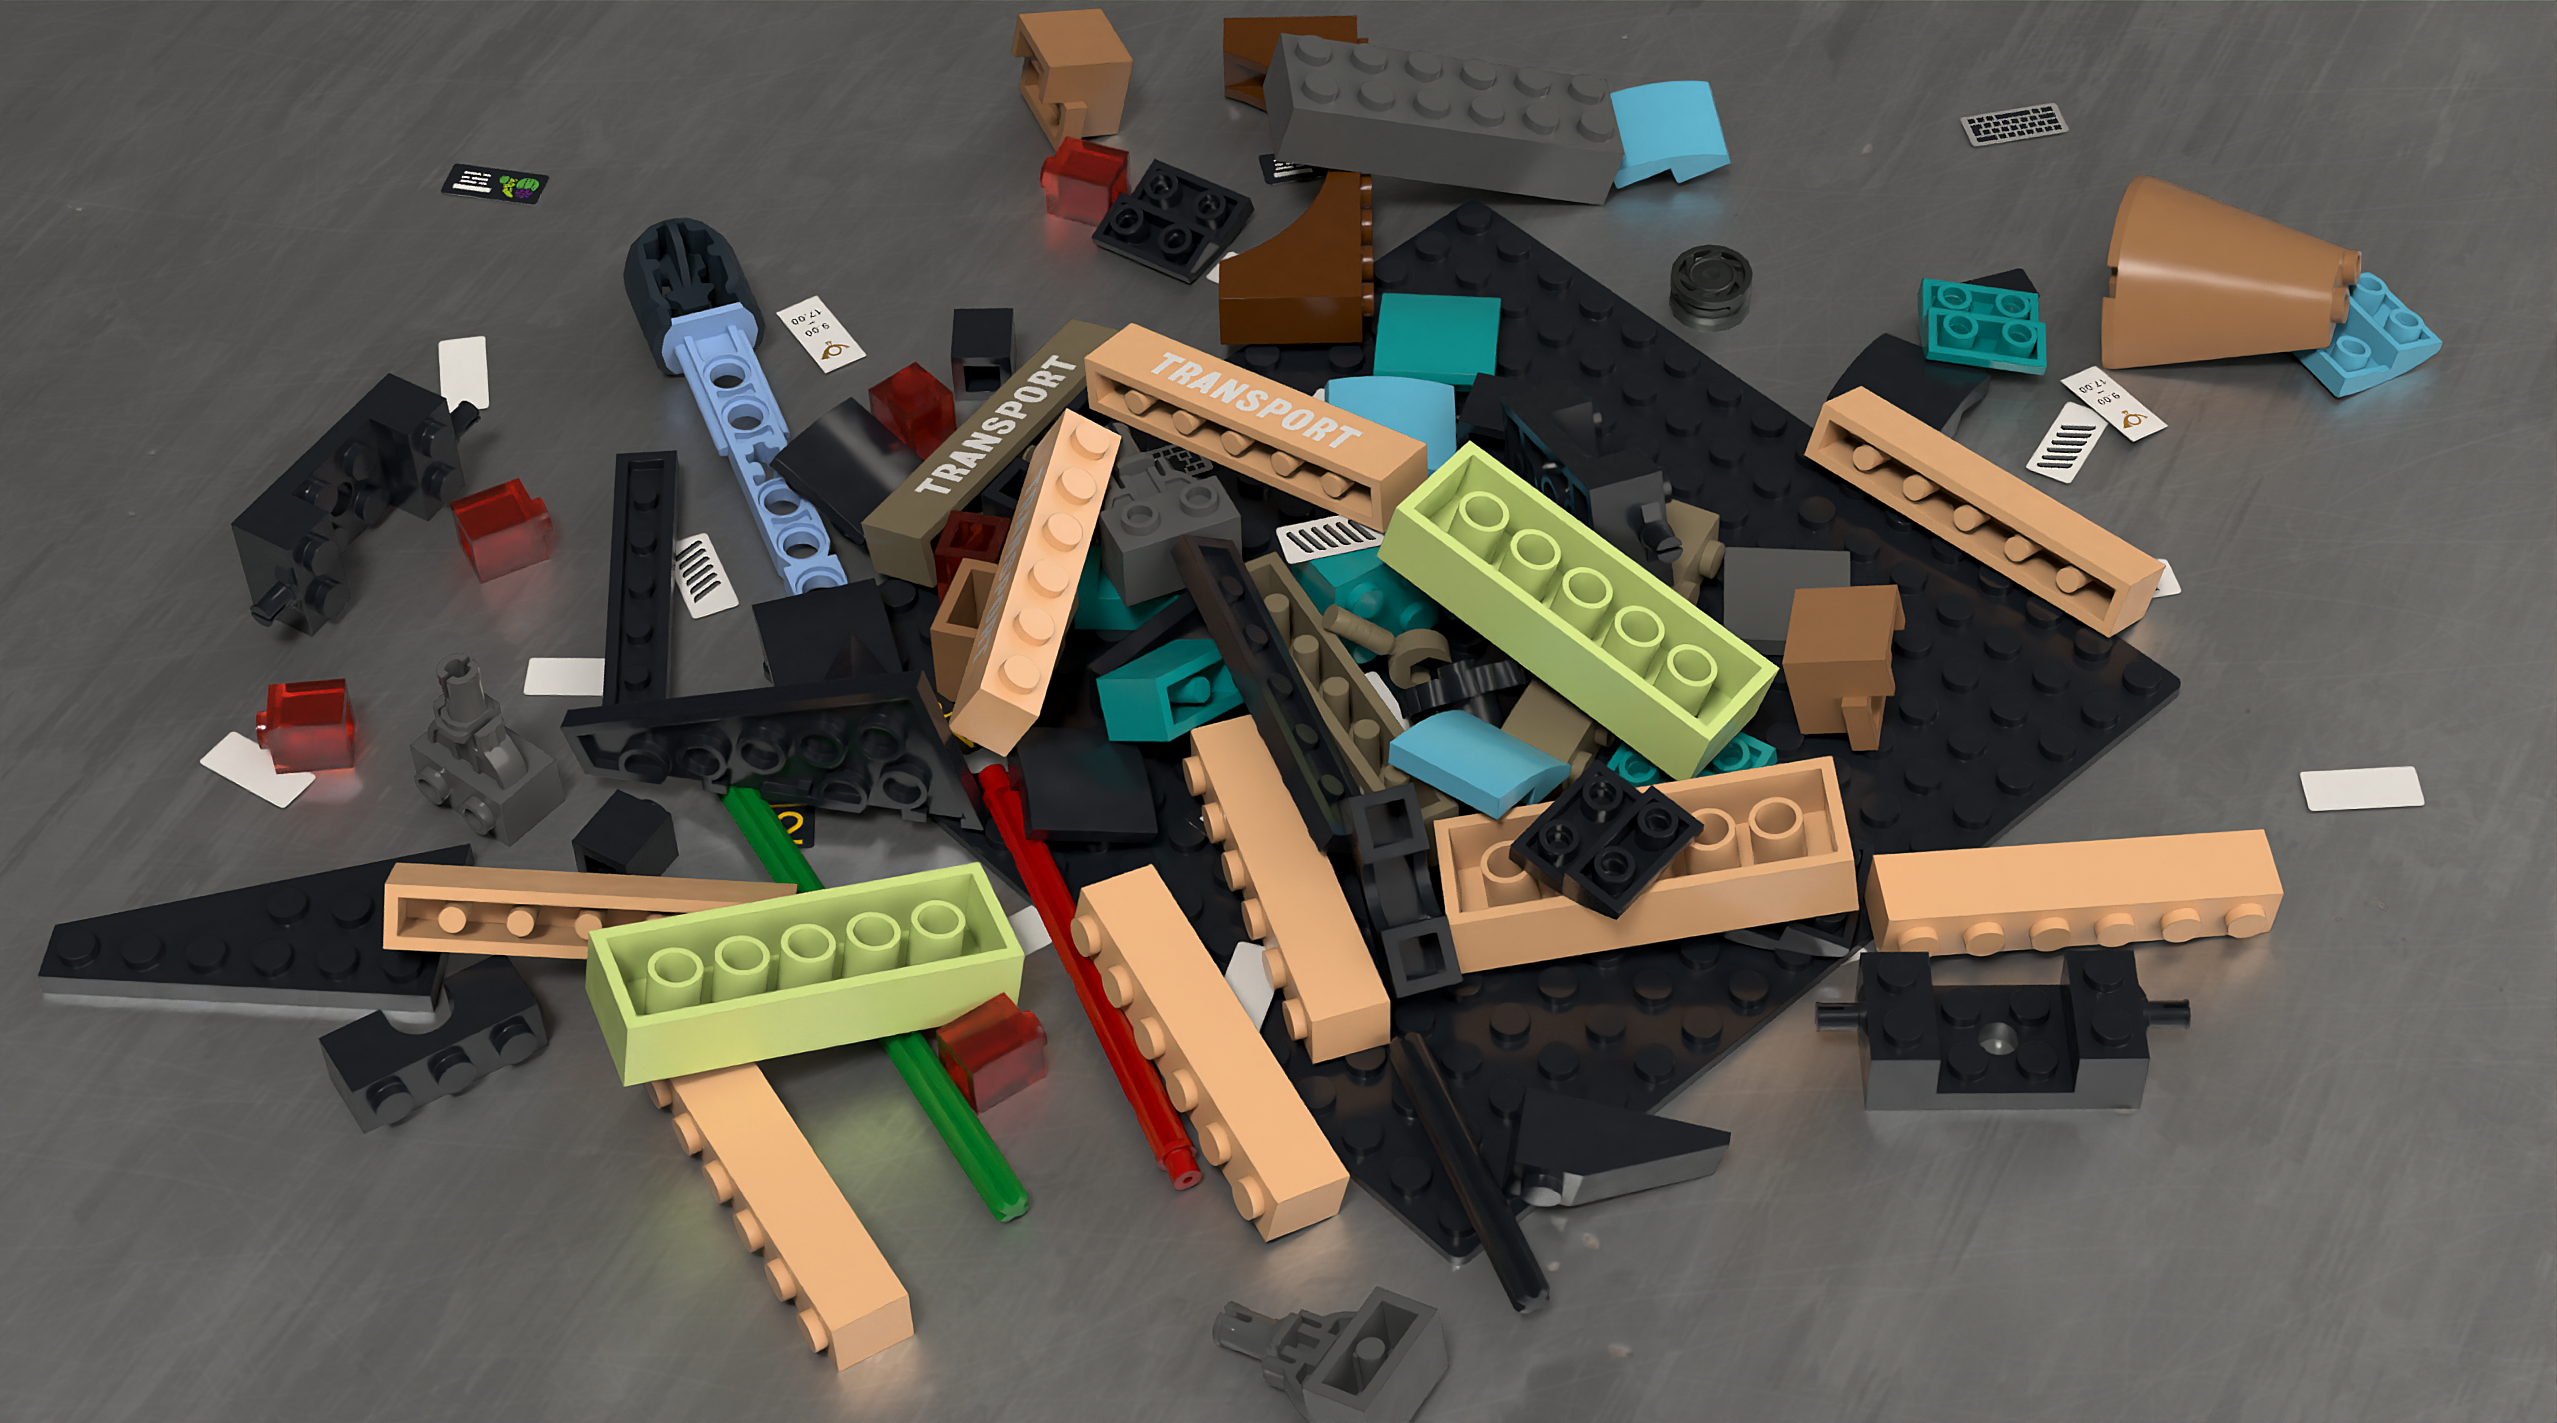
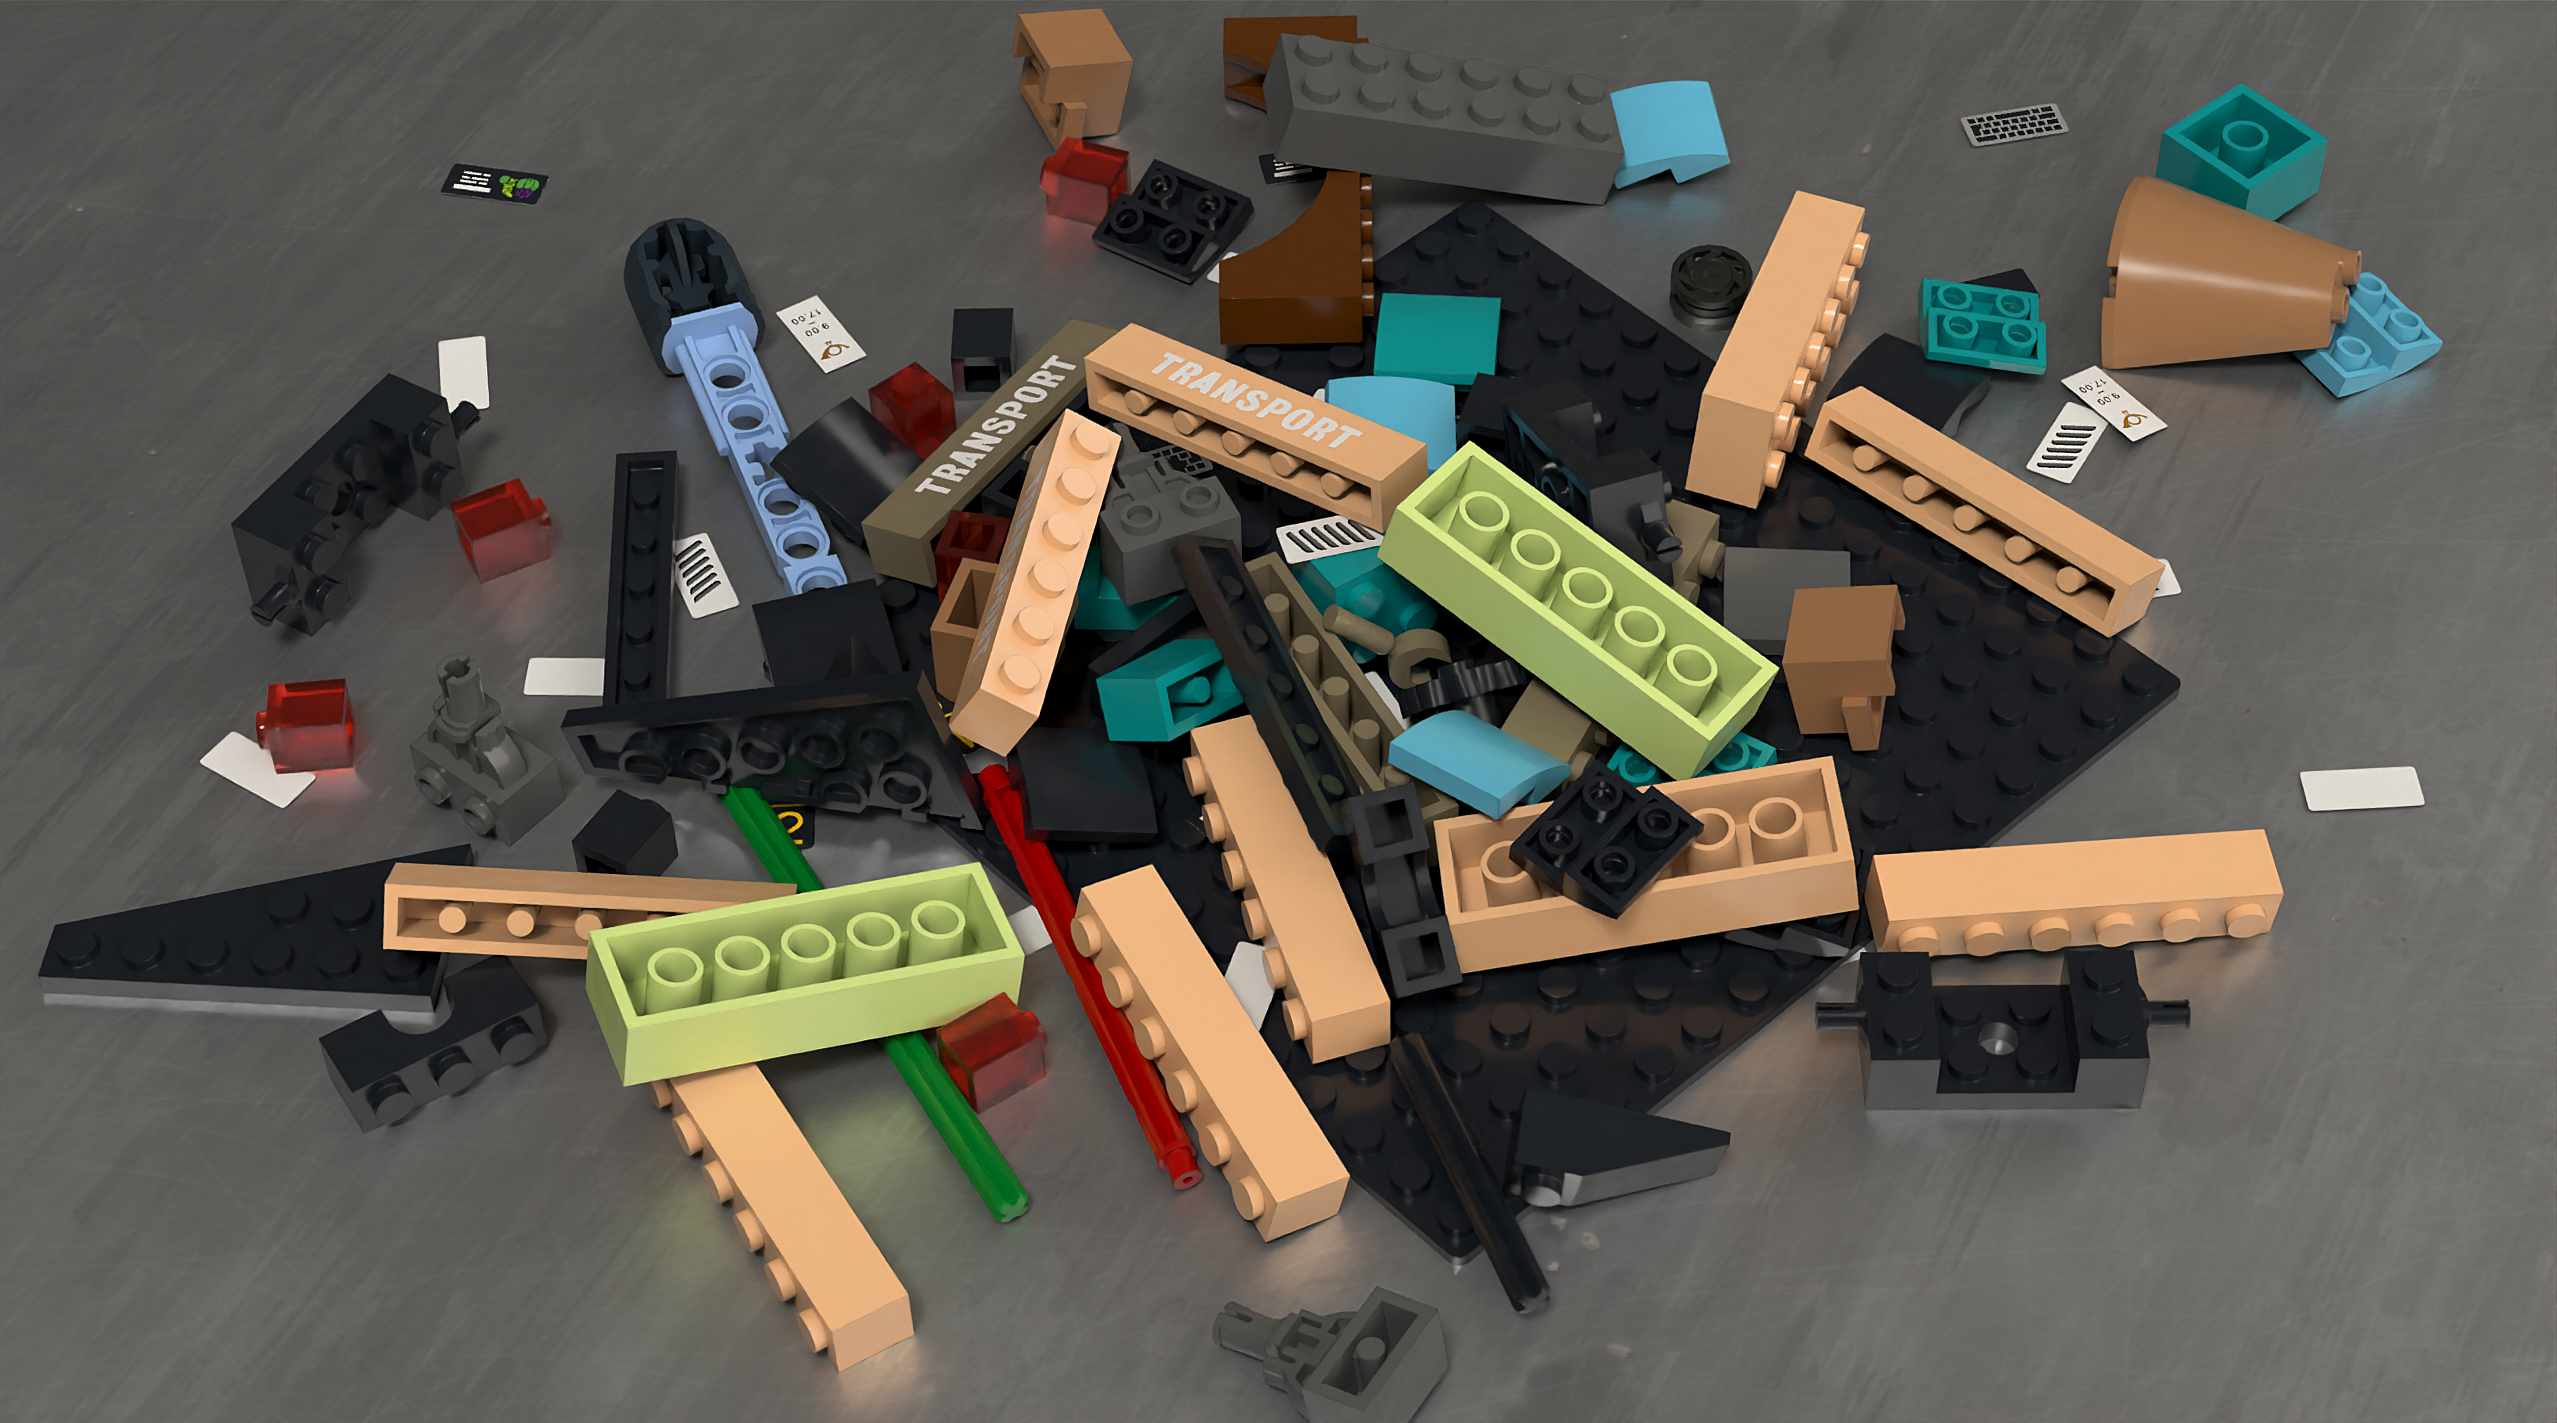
none -> light nougat brick [1685,190,1870,509]
none -> teal brick [2155,82,2328,221]

